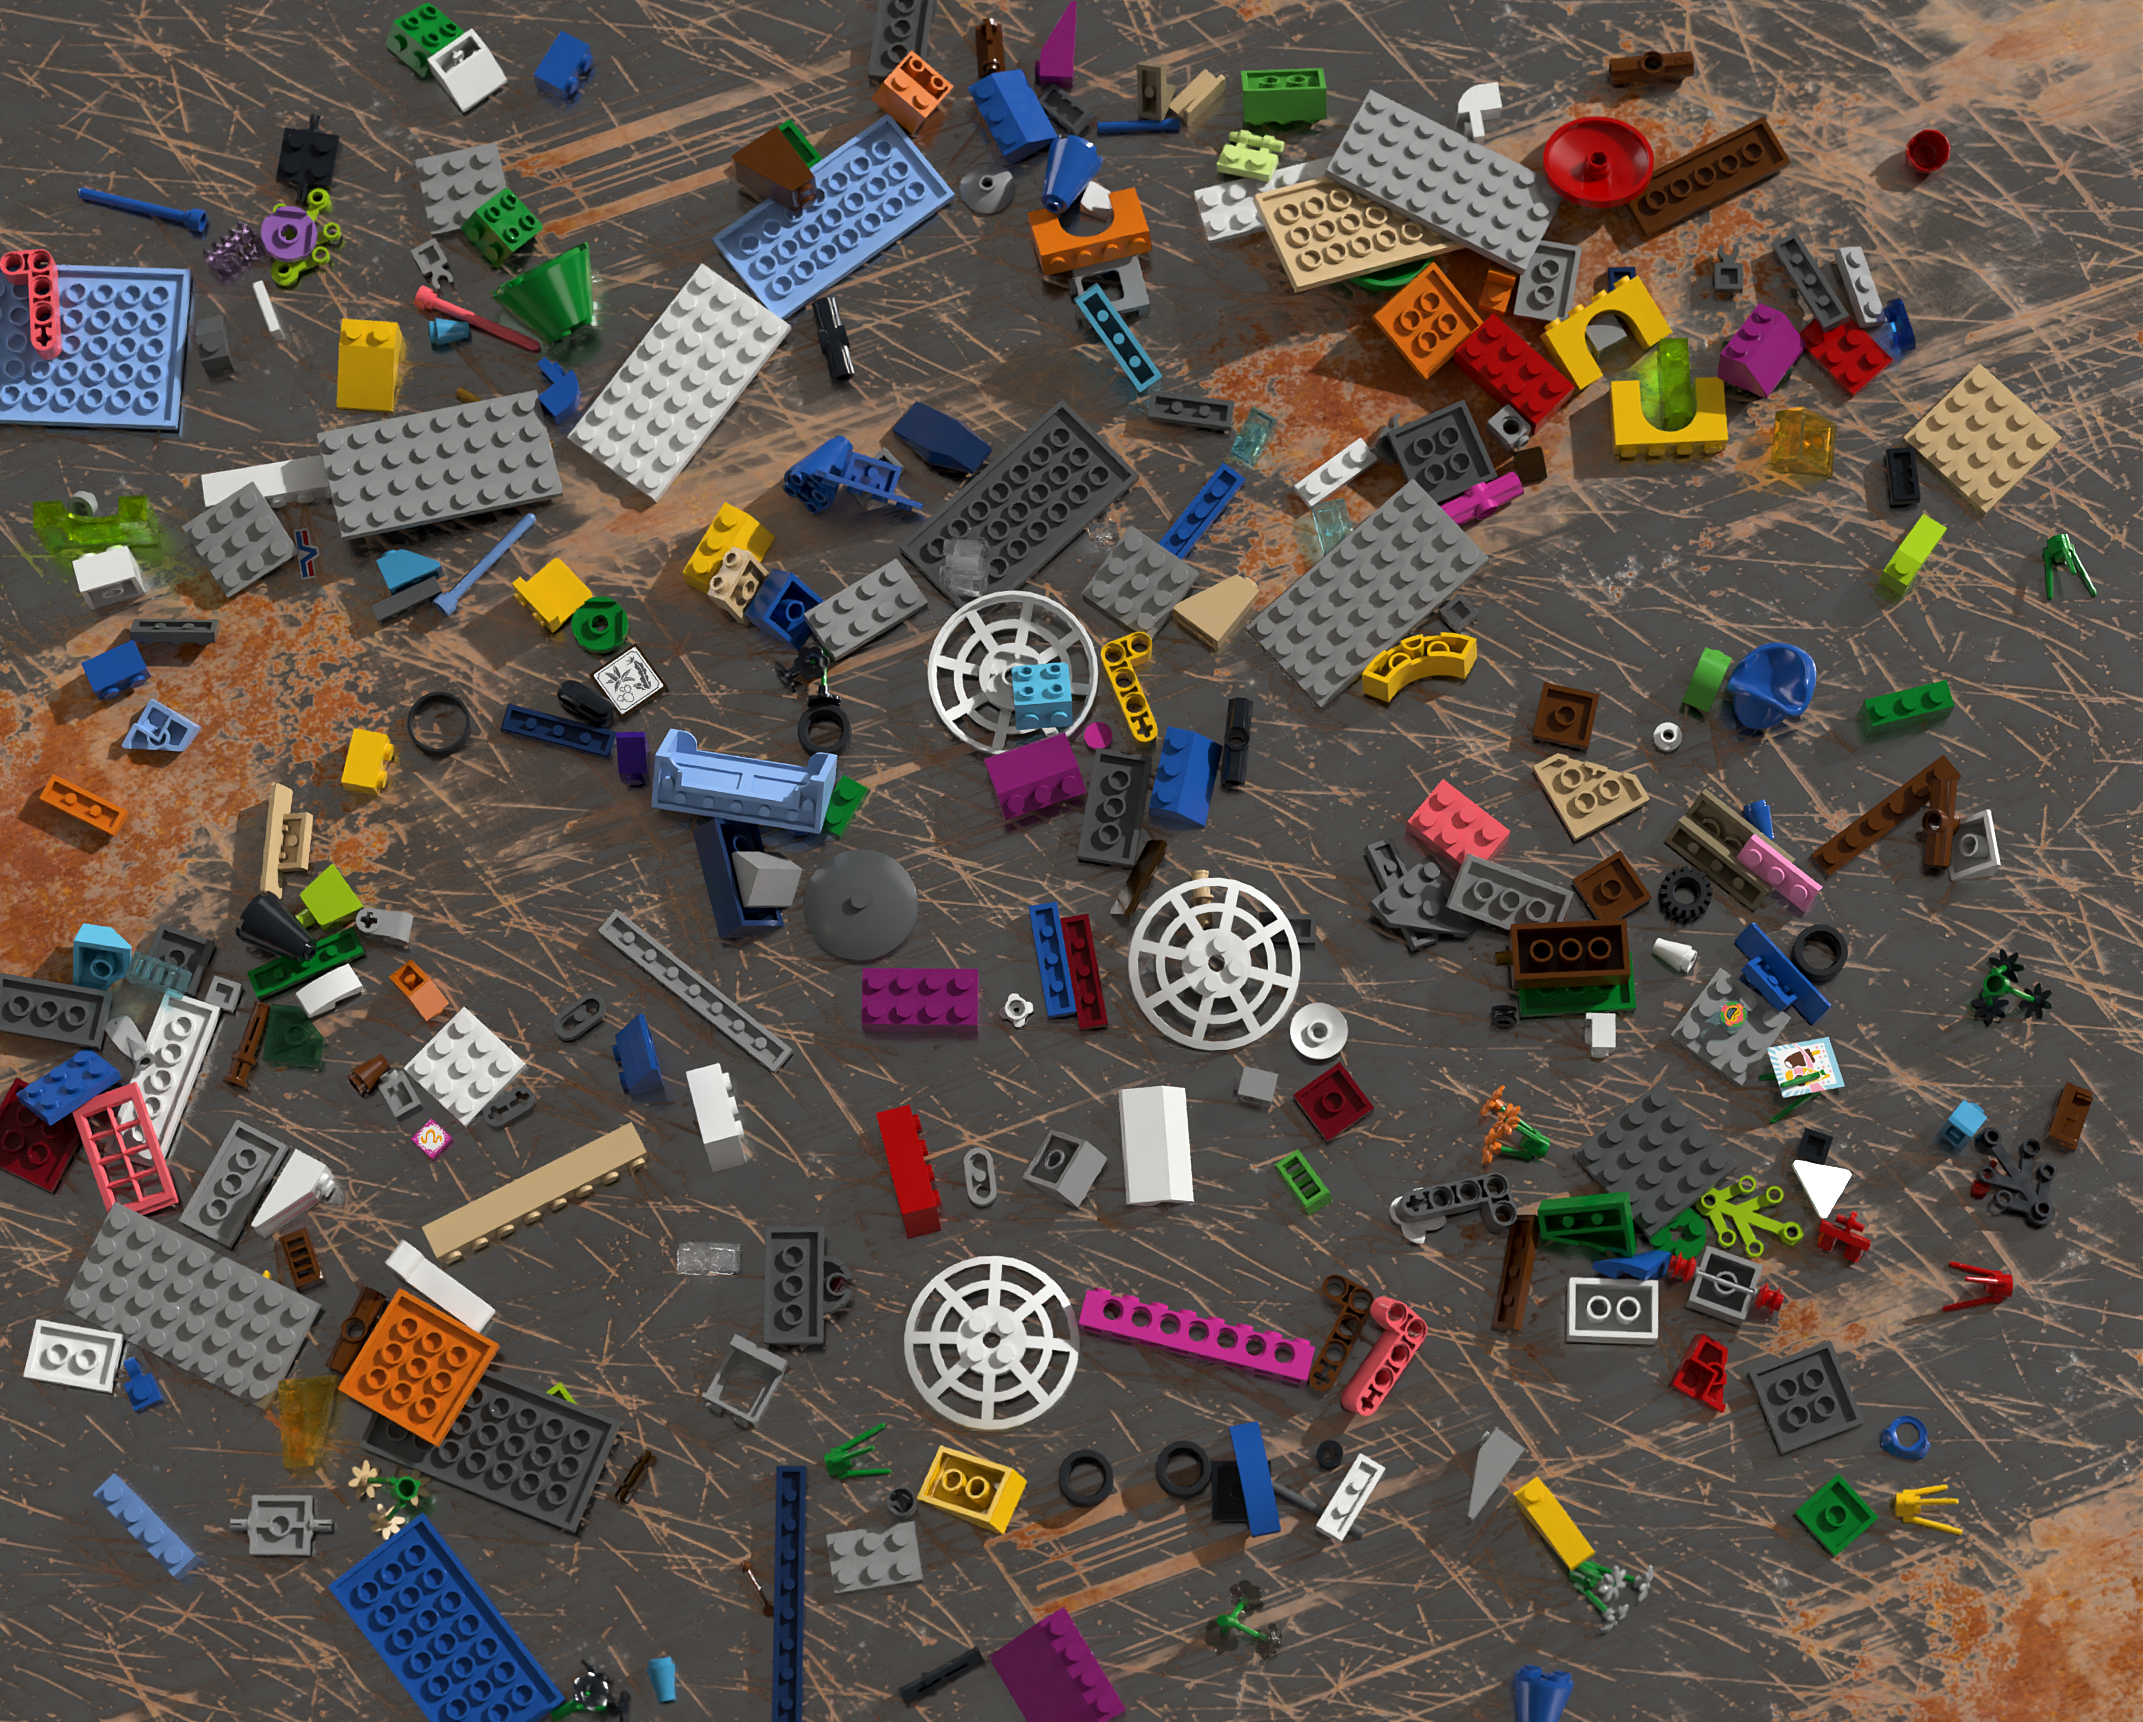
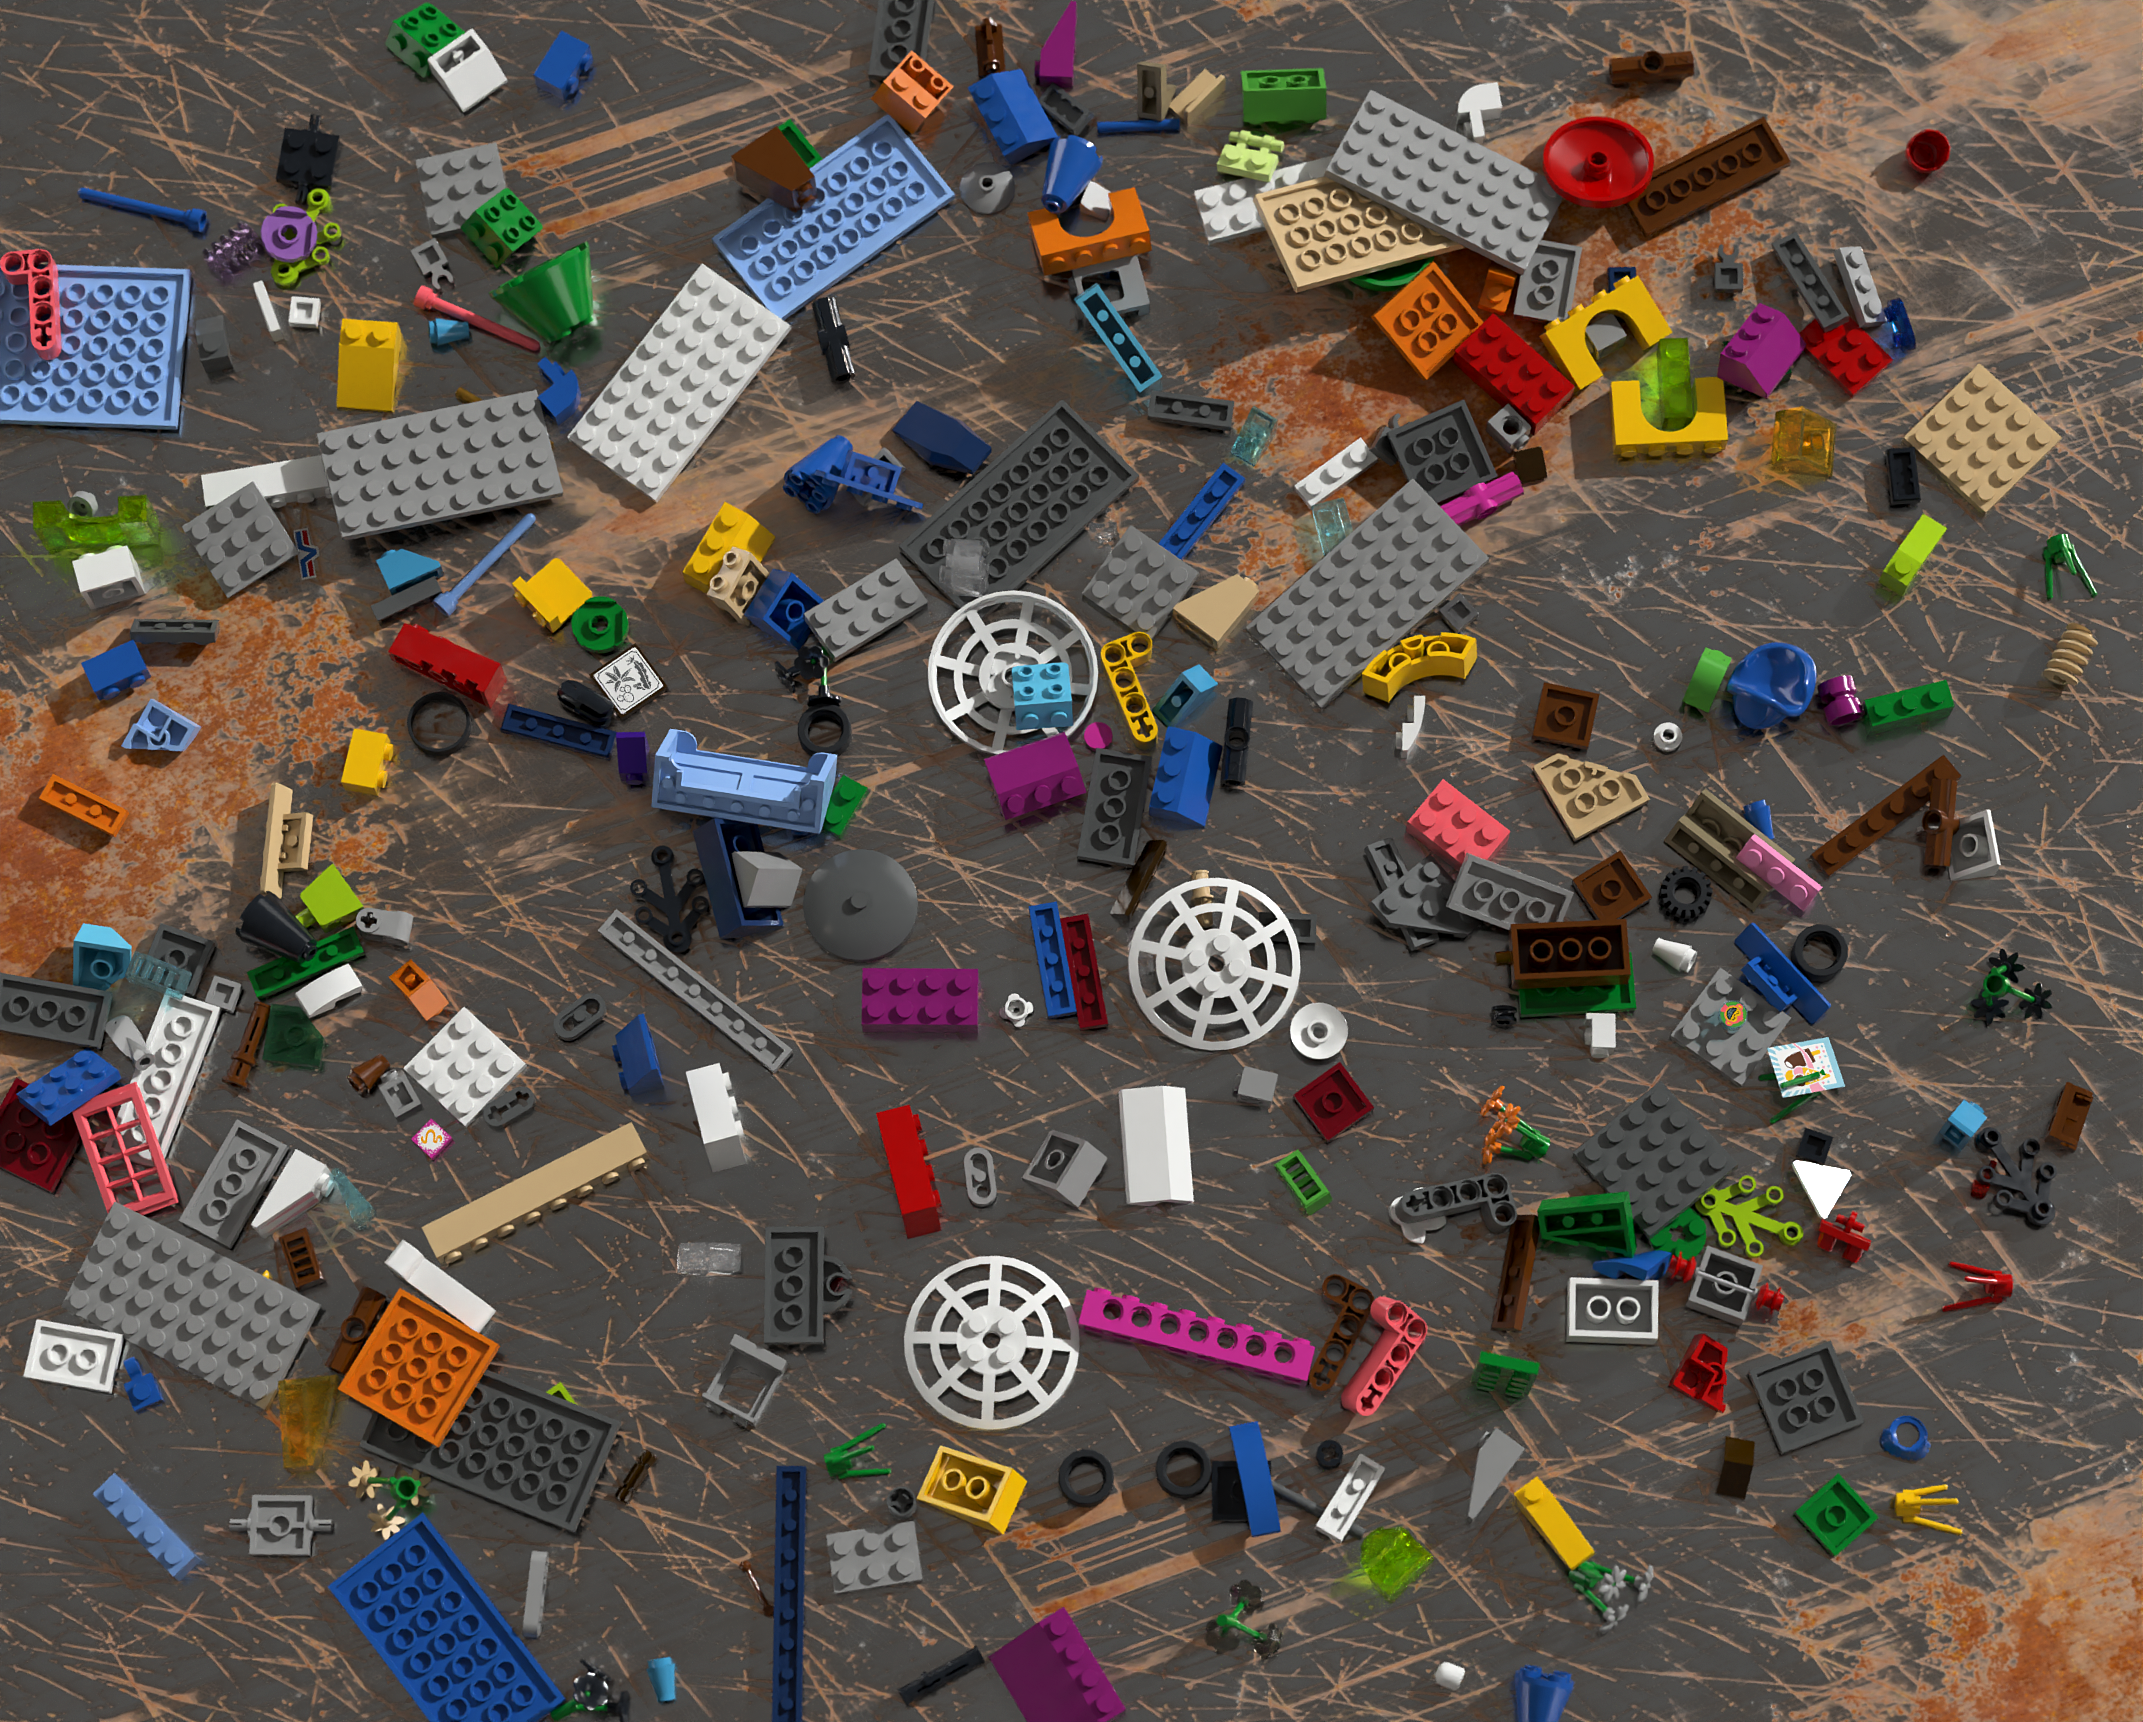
none -> white plate [288,296,321,328]
none -> clear light blue slope [332,1167,377,1229]
none -> red wedge [388,623,507,709]
none -> light grey beam [523,1551,549,1638]
none -> black plant [630,846,709,953]
none -> dark azure slope [1152,664,1218,727]
none -> clear neon green slope [1360,1526,1434,1600]
none -> white slope [1396,696,1425,758]
none -> white piece [1435,1662,1465,1691]
none -> green plate [1471,1351,1540,1397]
none -> dark brown slope [1715,1436,1755,1500]
none -> magenta wheel [1817,675,1864,726]
none -> tan piece [2043,622,2098,685]

